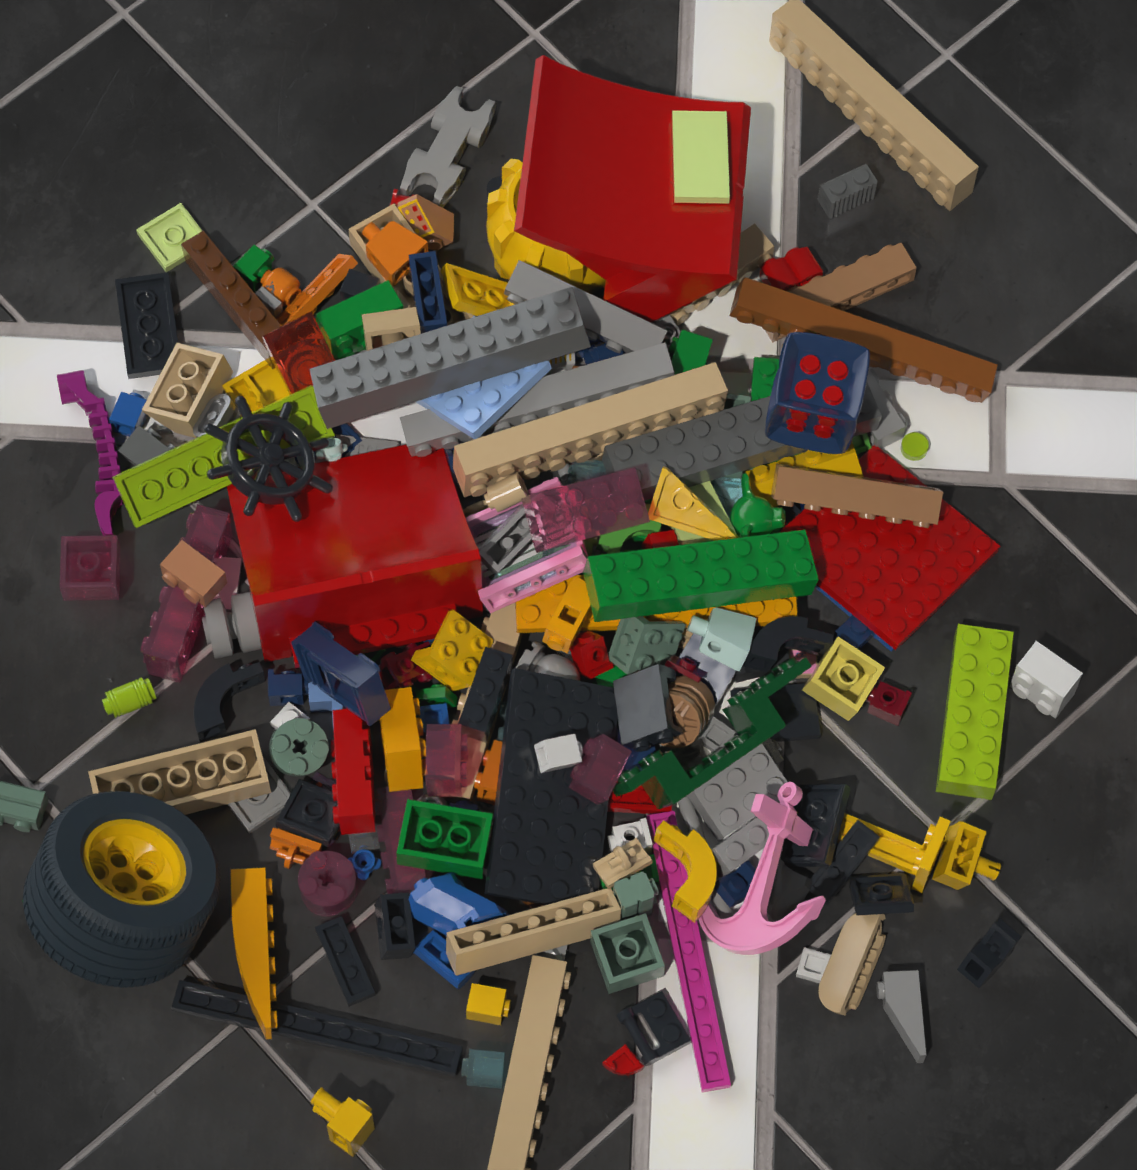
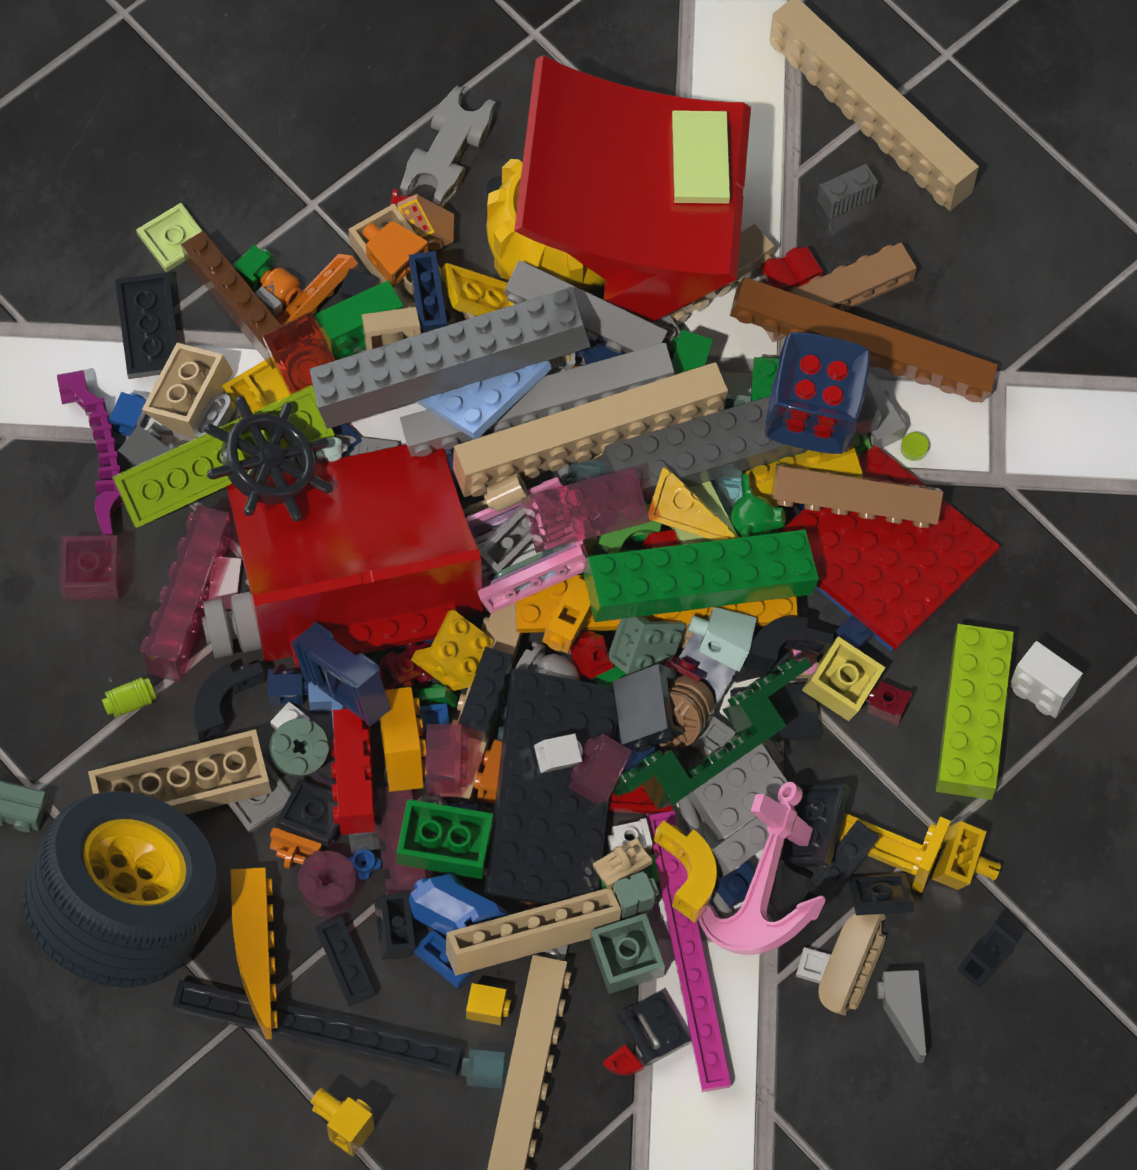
nougat brick [160,540,227,608] -> none

